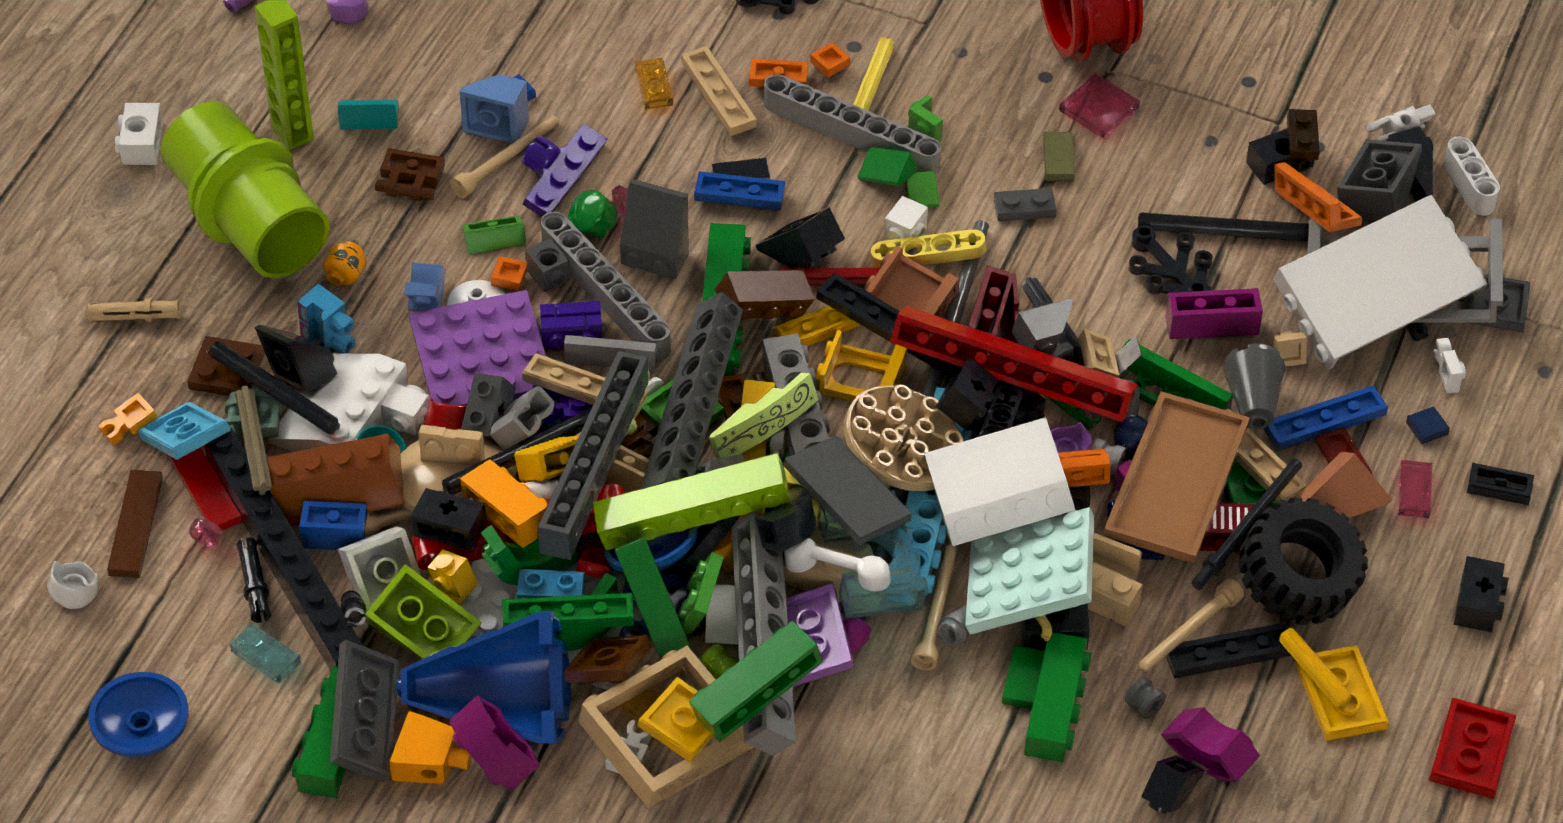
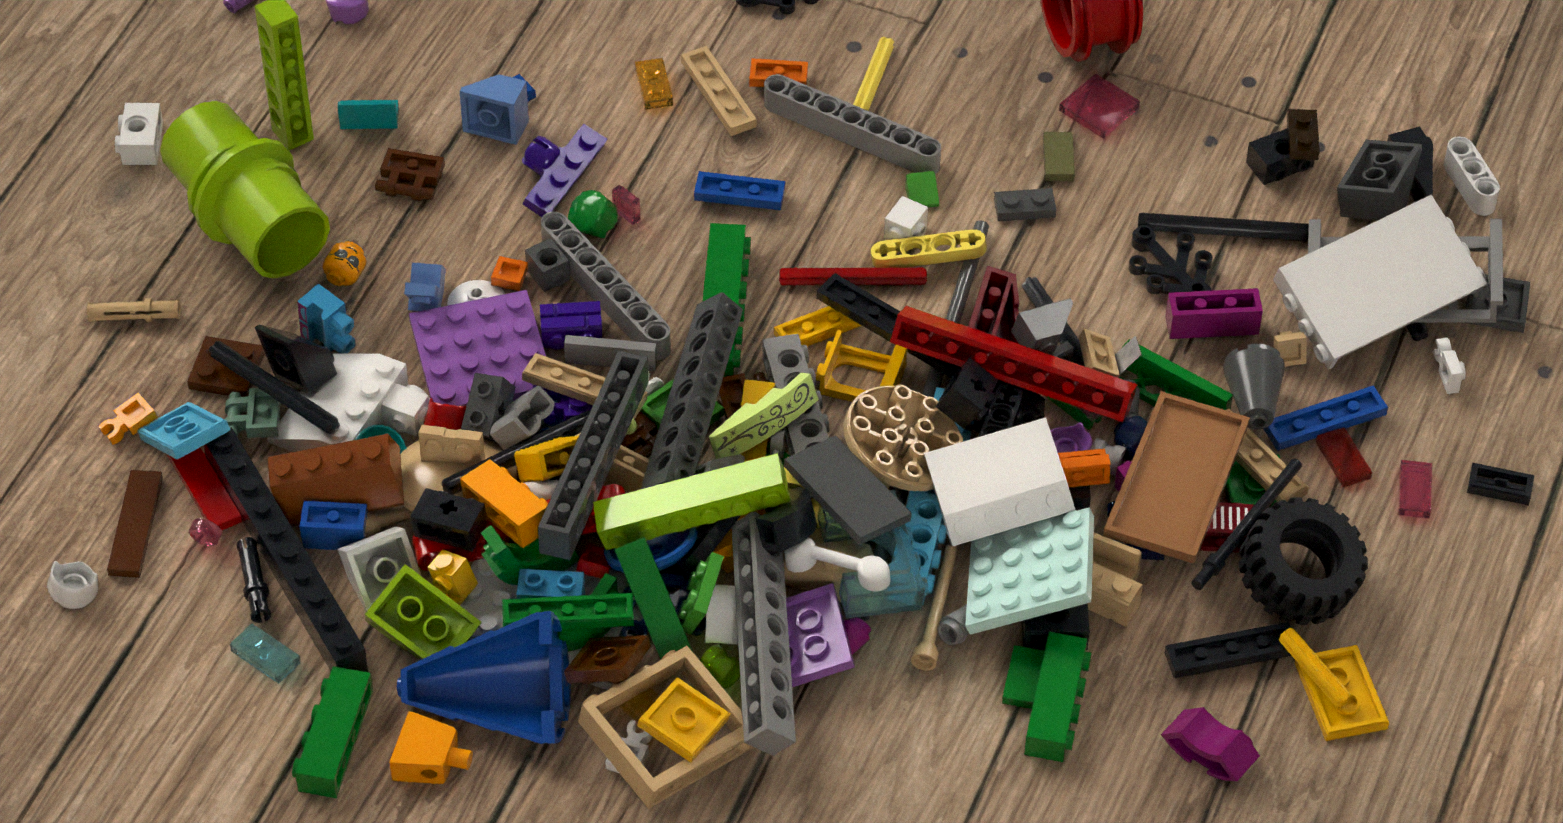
blue dish [88,672,189,757] -> none
dark tan axle [236,386,272,495] -> none
dark grey tile [330,640,399,782] -> none
black pin [340,590,366,627] -> none
magenta brick [449,696,539,791] -> none
tan piece [450,116,559,199] -> none
bright green slope [462,216,526,254] -> none
dark grey slope [620,179,689,279] -> none
green brick [689,621,823,743] -> none
black sticker [712,158,770,178] -> none
reddish brown brick [714,270,815,320] -> none
black slope [755,207,845,269] -> none
orange plate [810,42,850,78] -> none
green slope [858,147,917,186] -> none
nougat panel [864,246,959,317] -> none
bright green bracket [908,95,943,142] -> none
light yellow leg [1036,615,1052,641] -> none
dark grey wheel [1125,677,1166,719] -> none
tan piece [1138,579,1244,672] -> none
black slope [1141,755,1205,814] -> none
orange fence [1274,162,1362,232] -> none
nougat slope [1296,452,1392,518] -> none
white hinge [1364,104,1436,141] -> none
dark blue tile [1406,406,1450,444] -> none
red tile [1429,697,1516,799] -> none
black brick [1453,556,1509,632] -> none

